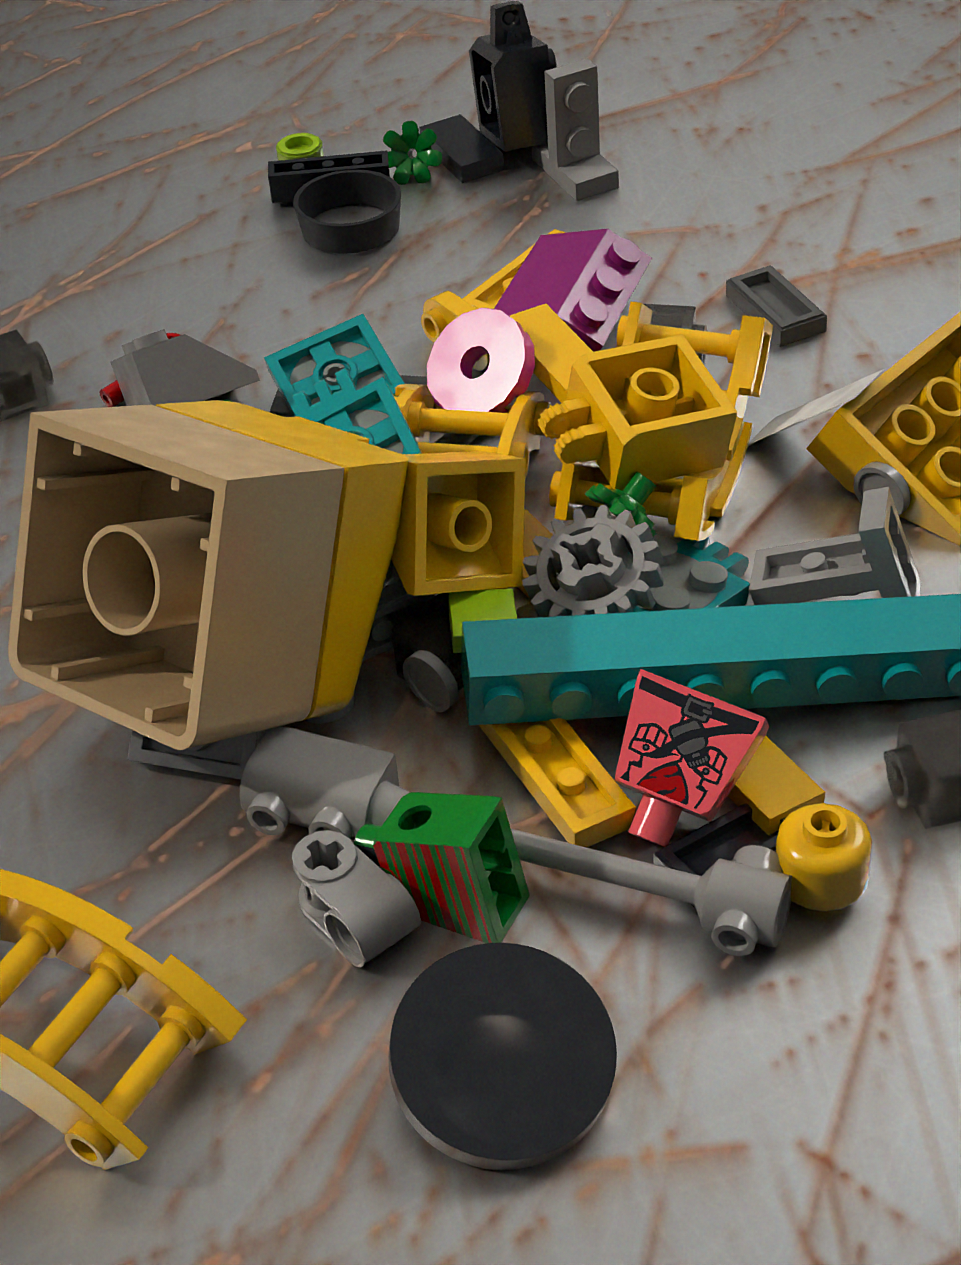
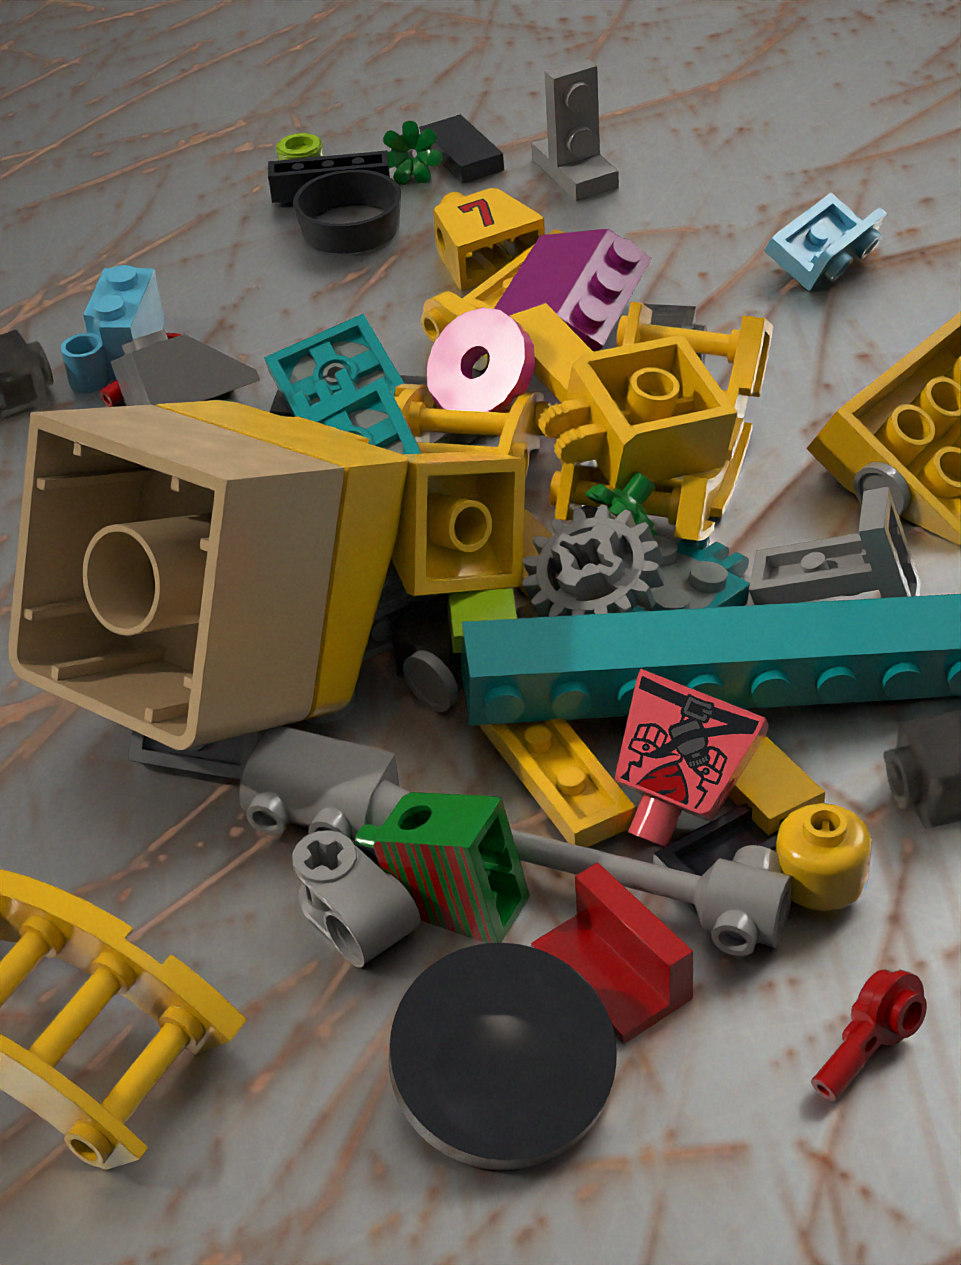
black hinge [469,1,557,152] -> none
dark grey tile [726,265,827,347] -> none
white sticker [748,369,885,445] -> none
none -> medium azure hinge [61,265,165,393]
none -> yellow torso [433,188,545,291]
none -> red panel [531,862,693,1045]
none -> medium azure bracket [764,193,888,291]
none -> red plate [811,969,927,1101]

